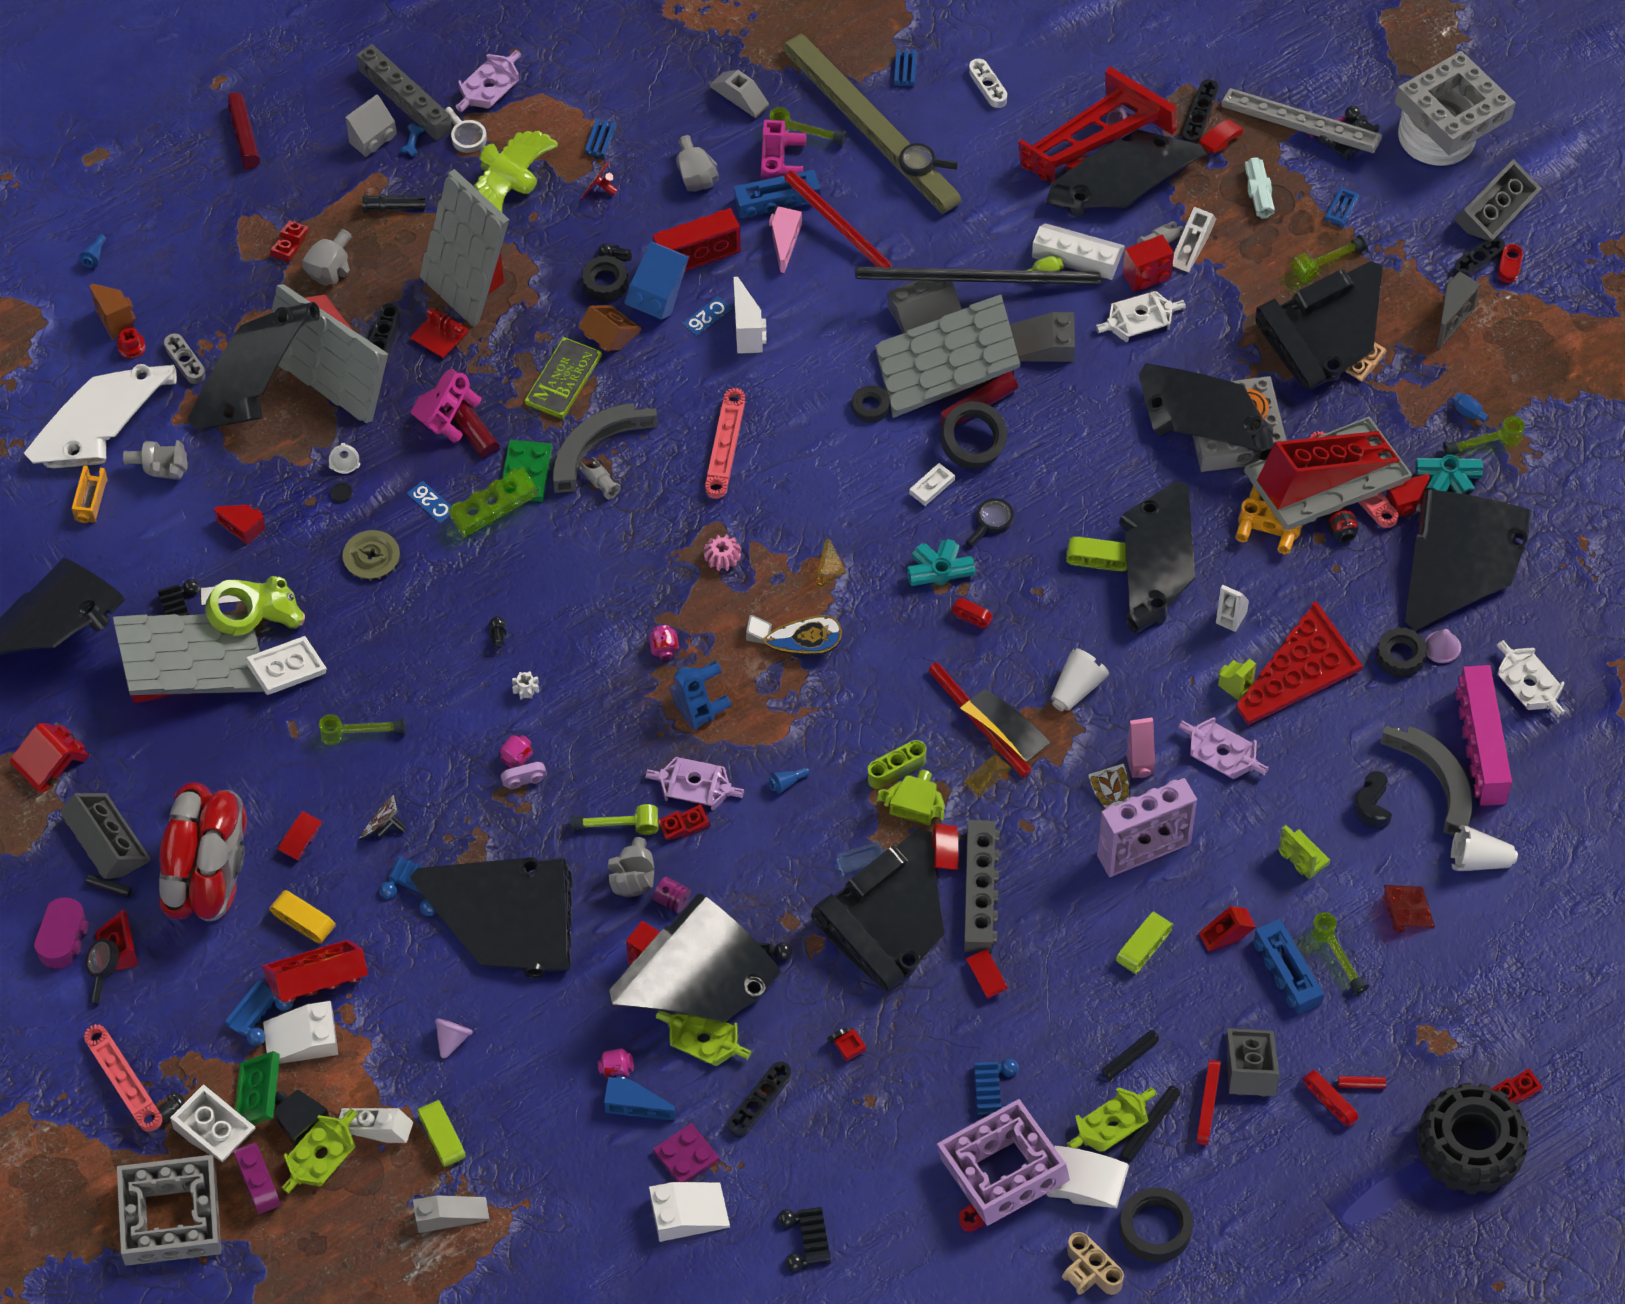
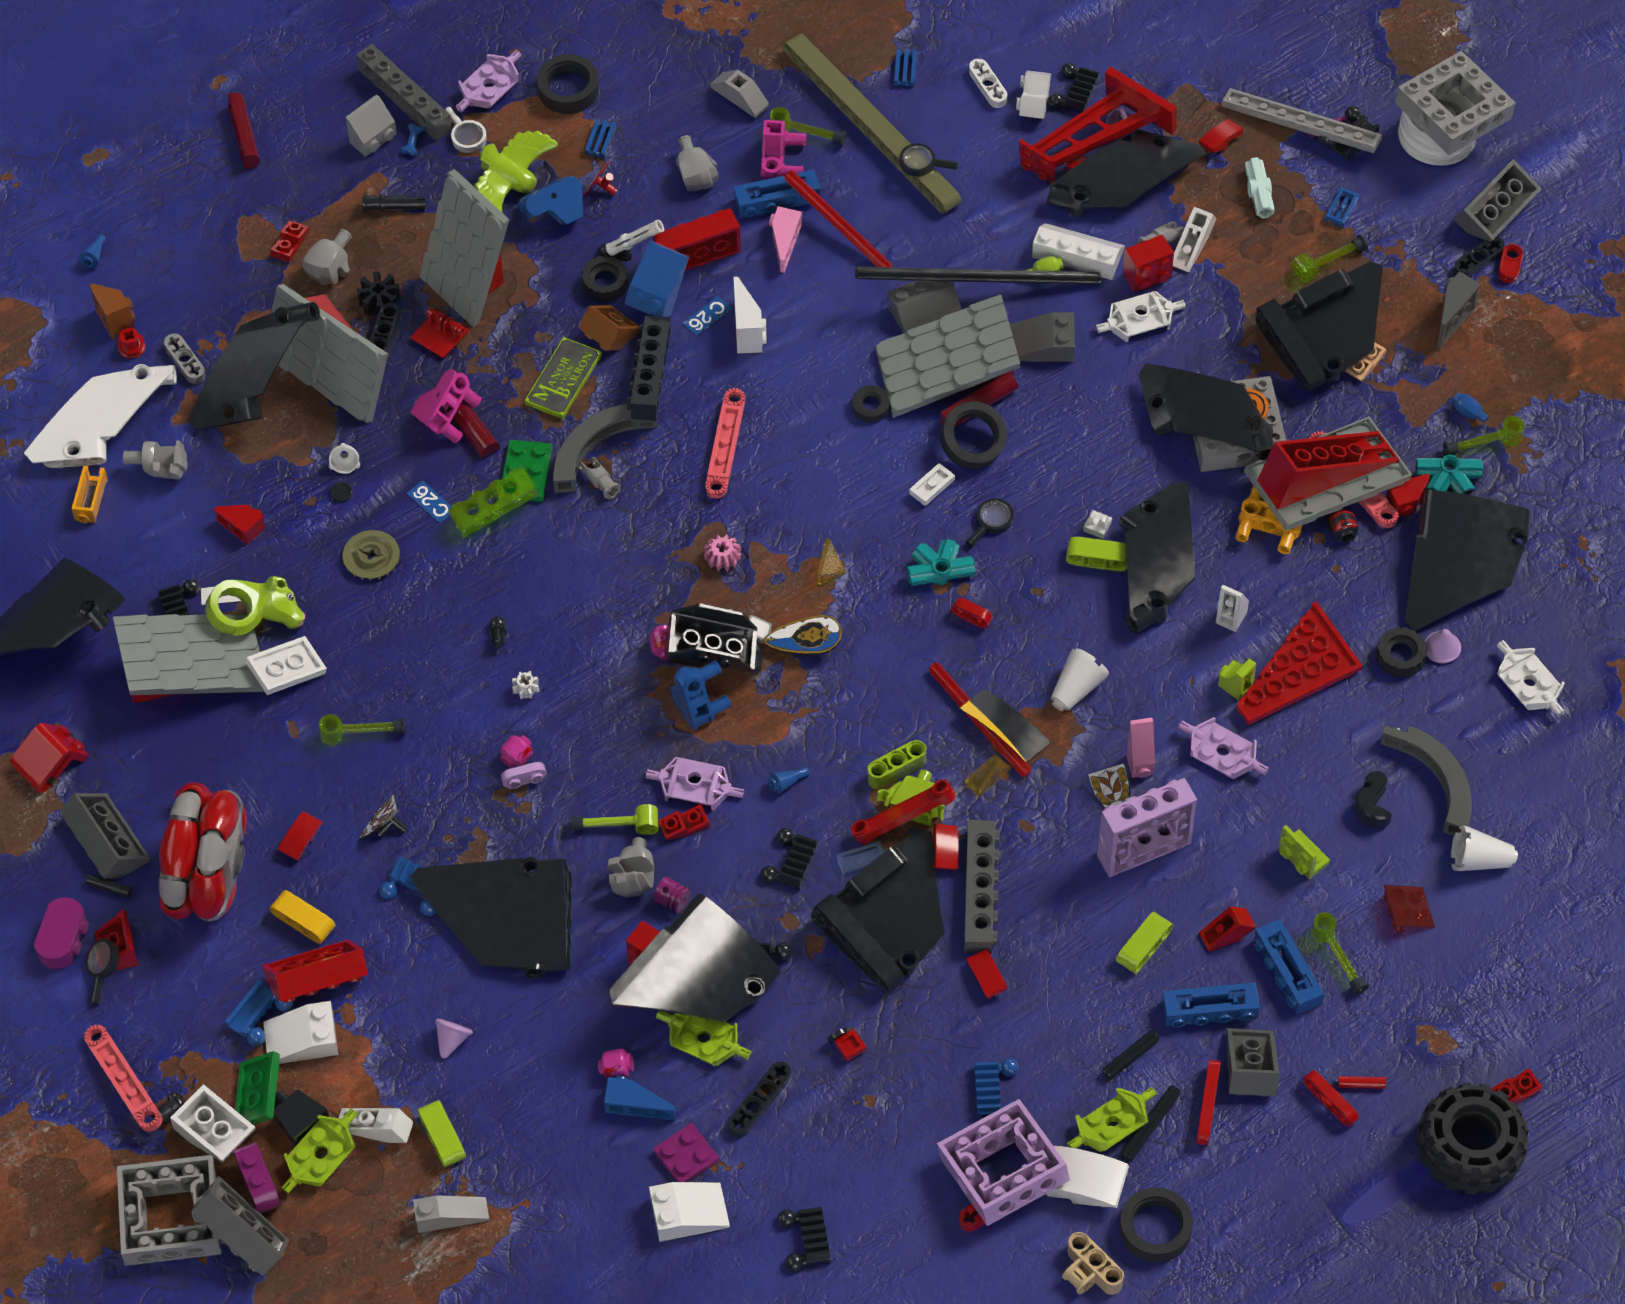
black beam [1182,79,1218,144] -> none
dark pink brick [1455,665,1512,806] -> none
none -> dark grey slope [191,1176,289,1276]
none -> black gear [357,271,401,316]
none -> blue piece [518,176,583,225]
none -> black tyre [537,54,599,114]
none -> white pin [606,220,664,256]
none -> black brick [627,316,671,421]
none -> black slope [665,603,763,673]
none -> black gear [760,828,819,891]
none -> red piece [851,779,956,845]
none -> white brick [1016,71,1051,119]
none -> black gear [1048,63,1100,113]
none -> white tile [1083,510,1112,539]
none -> blue brick [1162,982,1260,1028]

